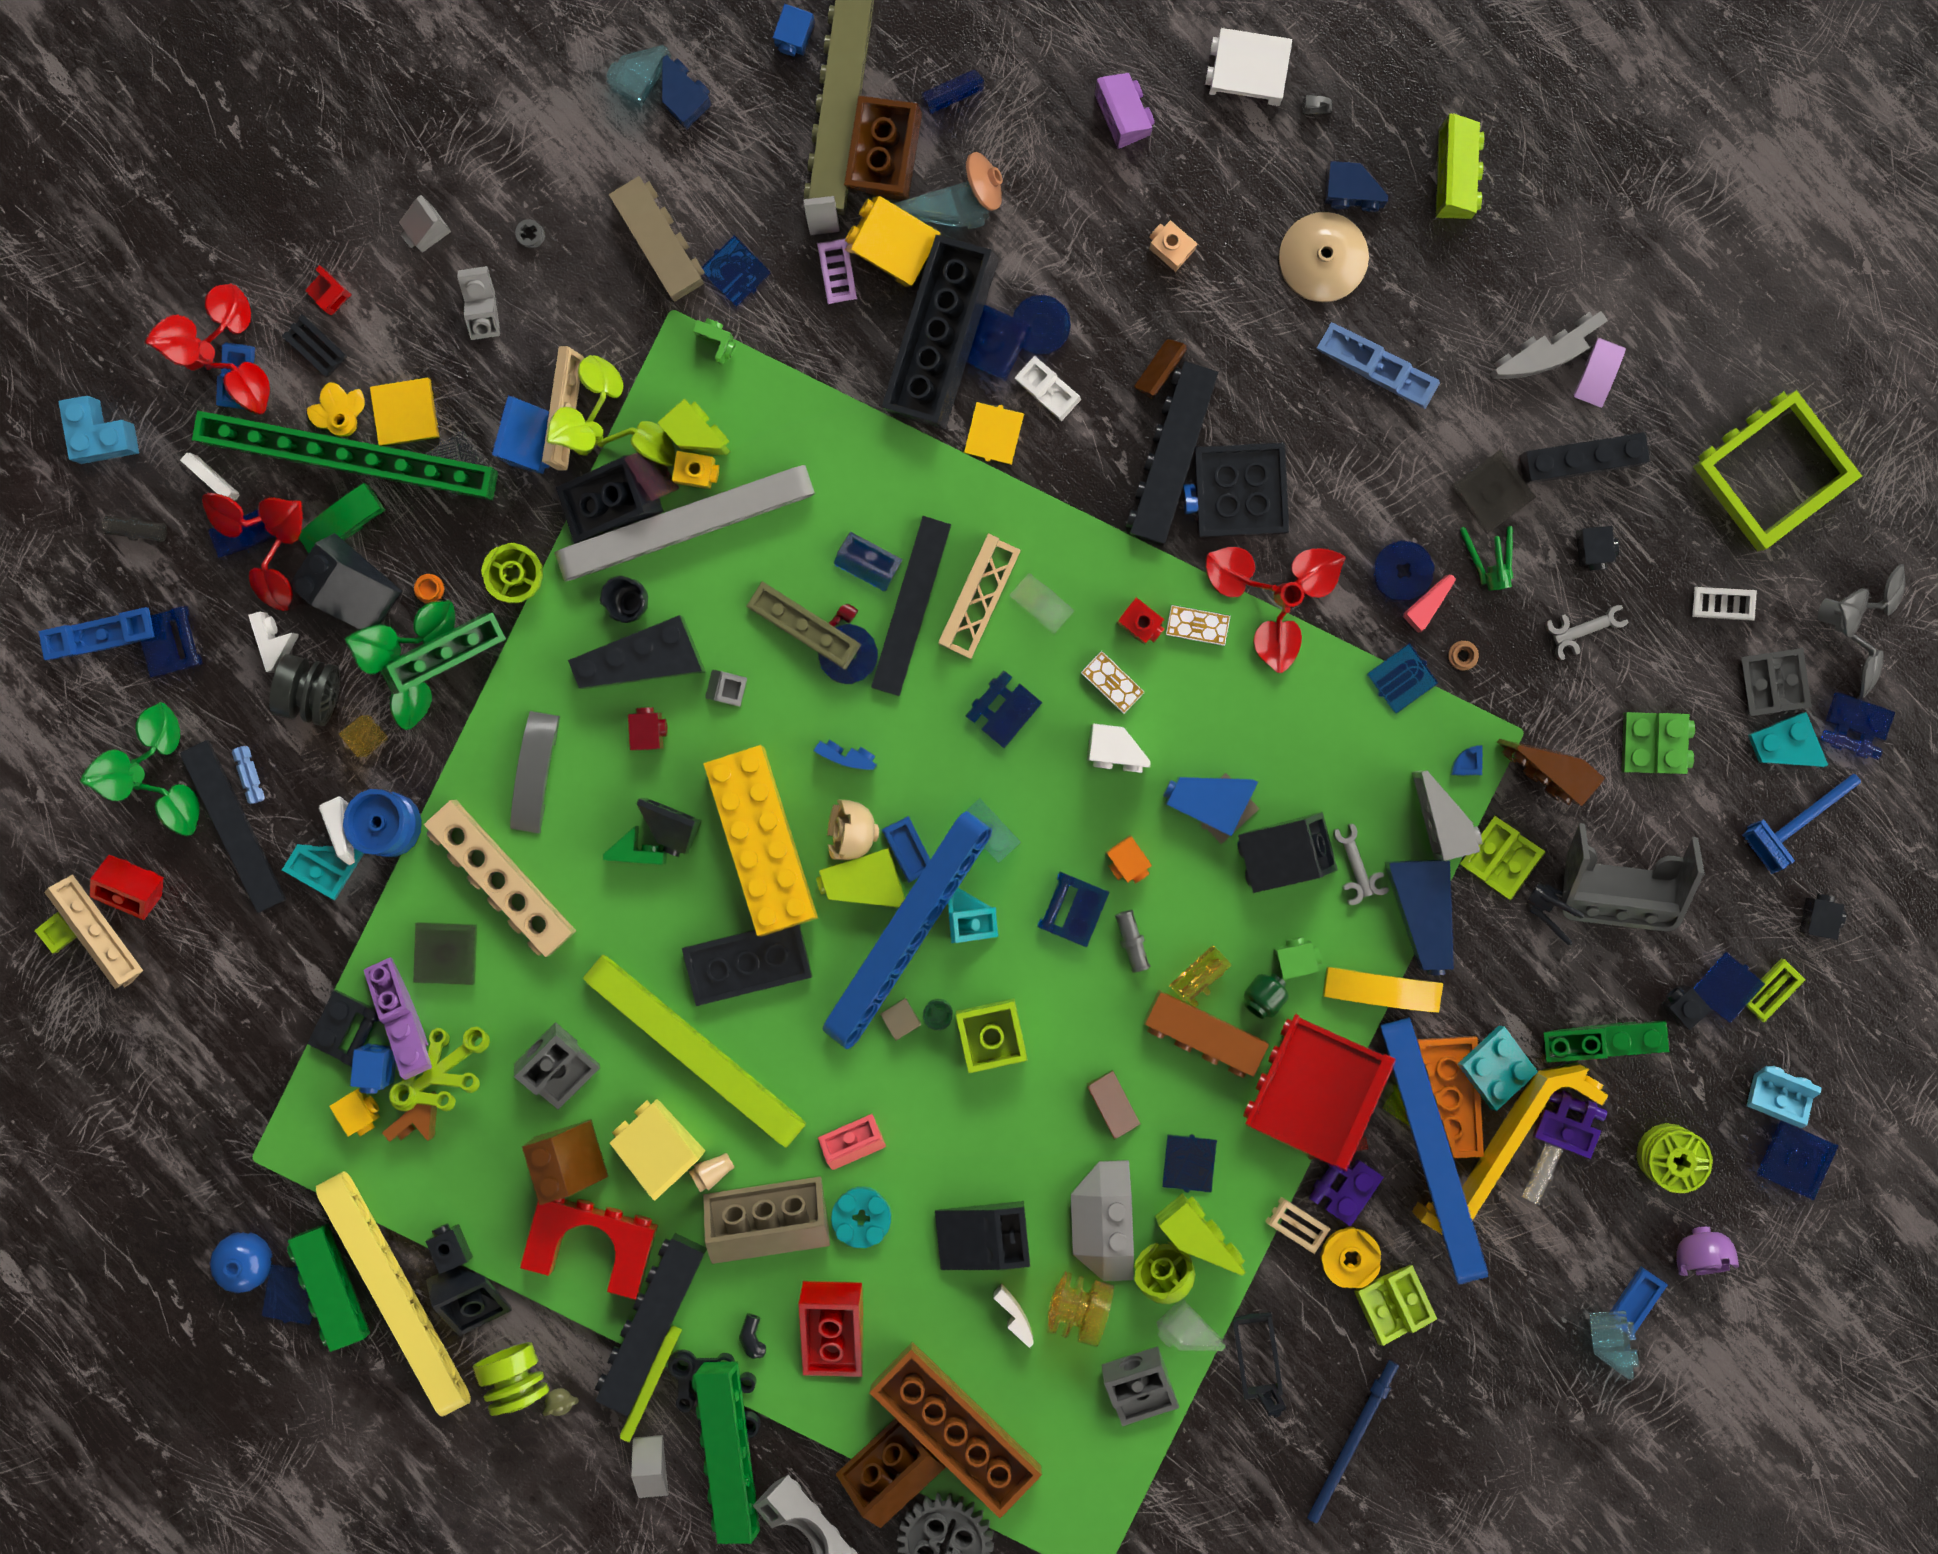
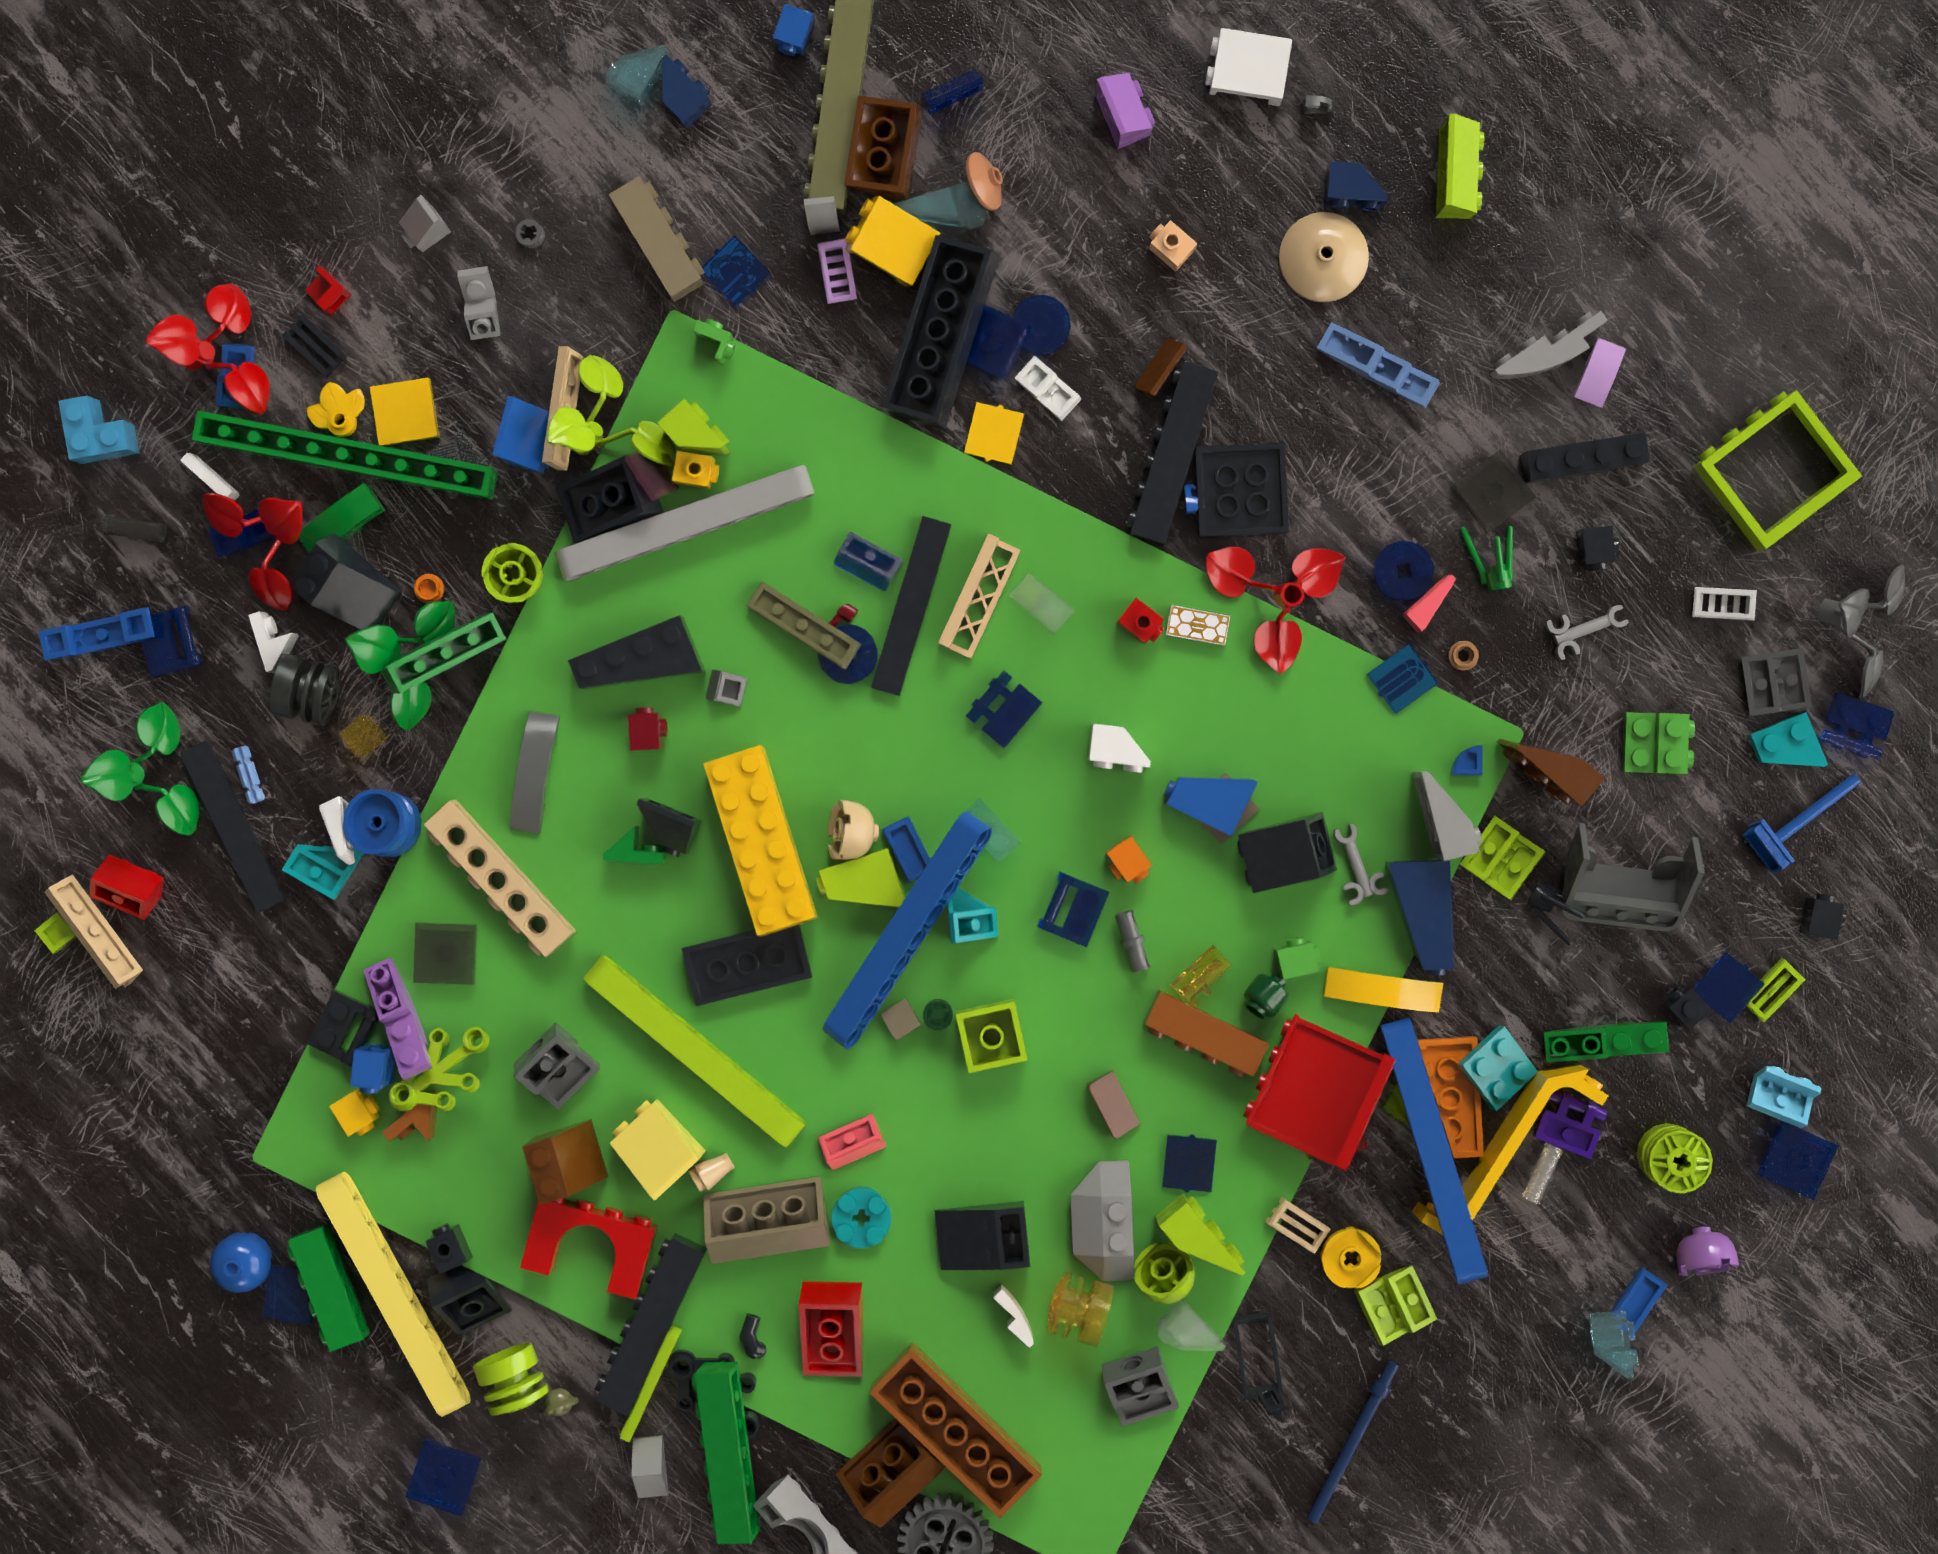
black hair [600,576,648,623] -> none
blue slope [813,739,877,770] -> none
tile [1081,651,1145,714] -> none
dark purple plate [1309,1159,1384,1227] -> none
none -> clear blue plate [405,1439,482,1517]

